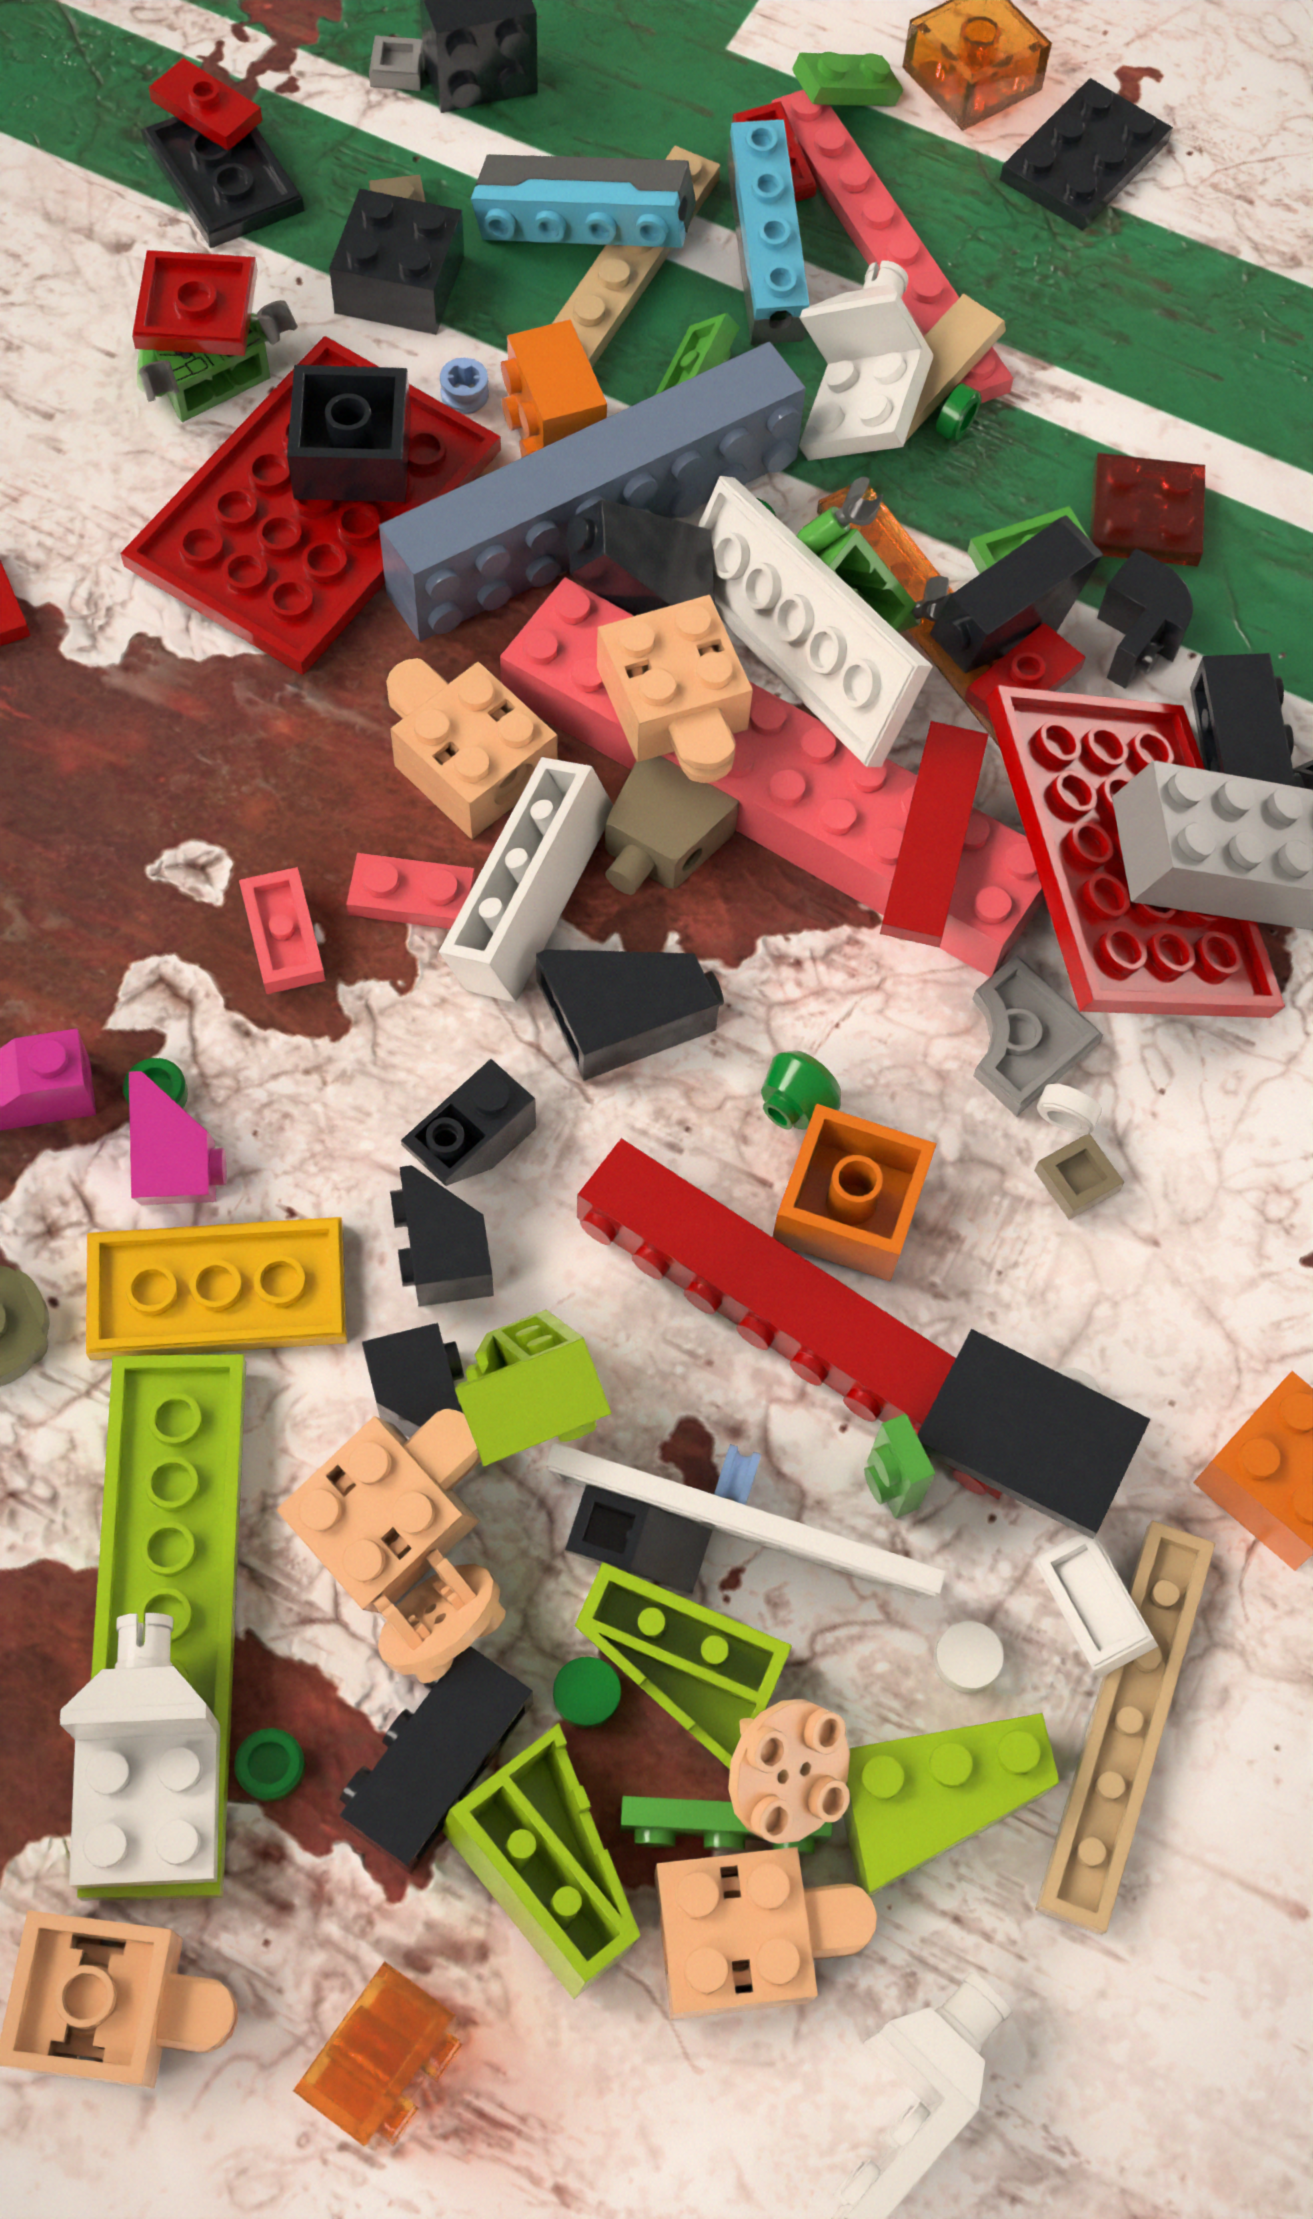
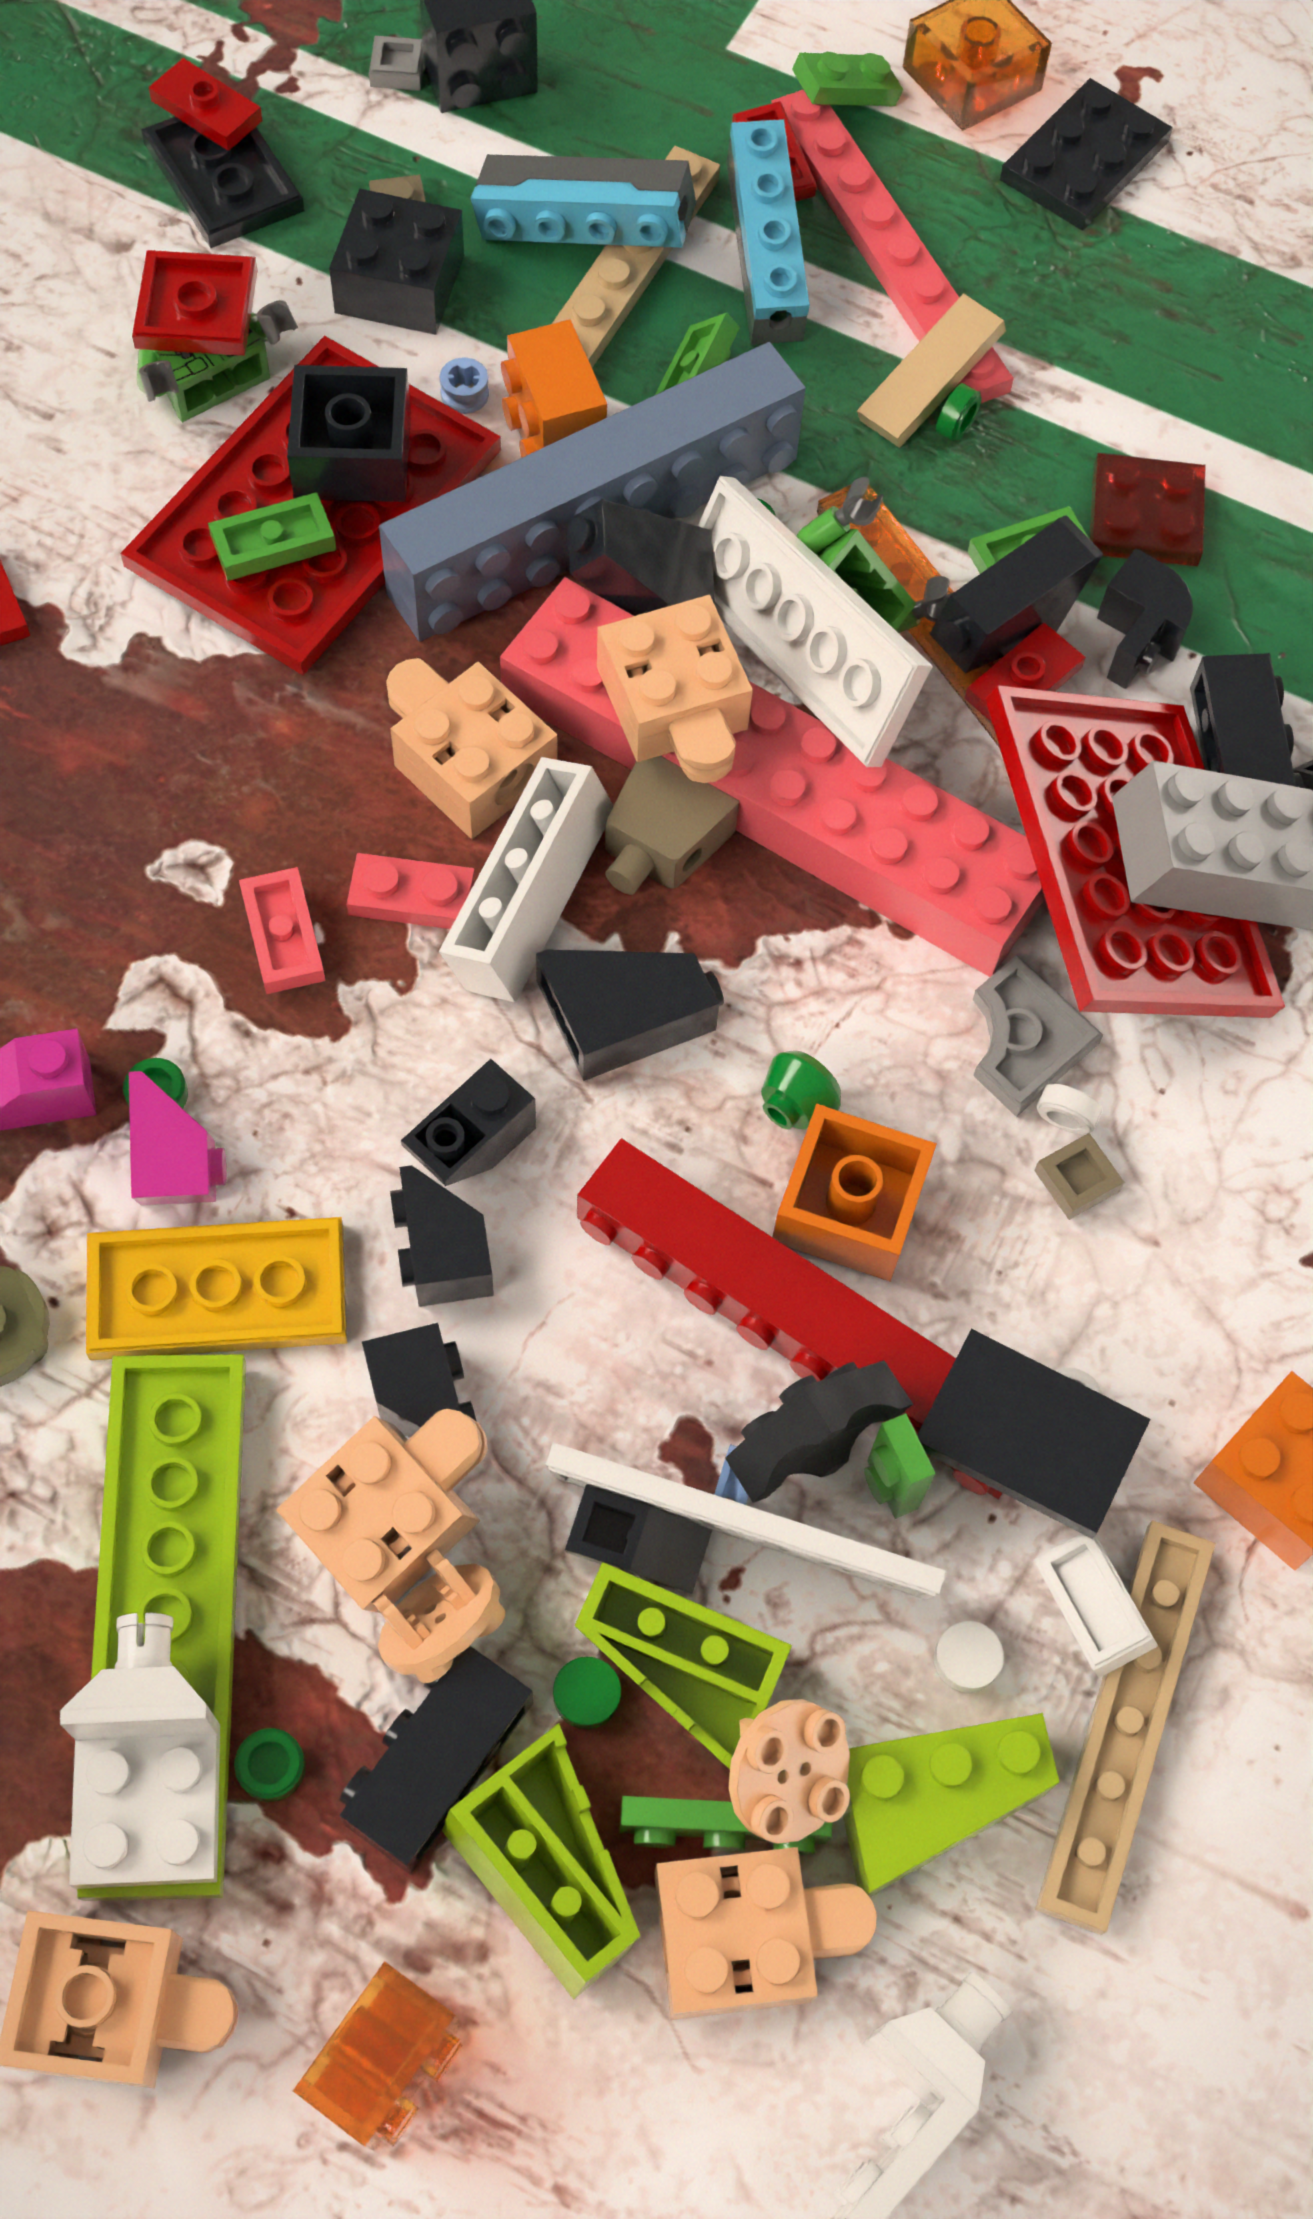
lime wedge [455,1309,612,1466] -> none
white plate [799,261,934,461] -> none
red tile [880,721,989,948] -> none
none -> bright green plate [208,492,336,581]
none -> black brick [725,1360,913,1503]

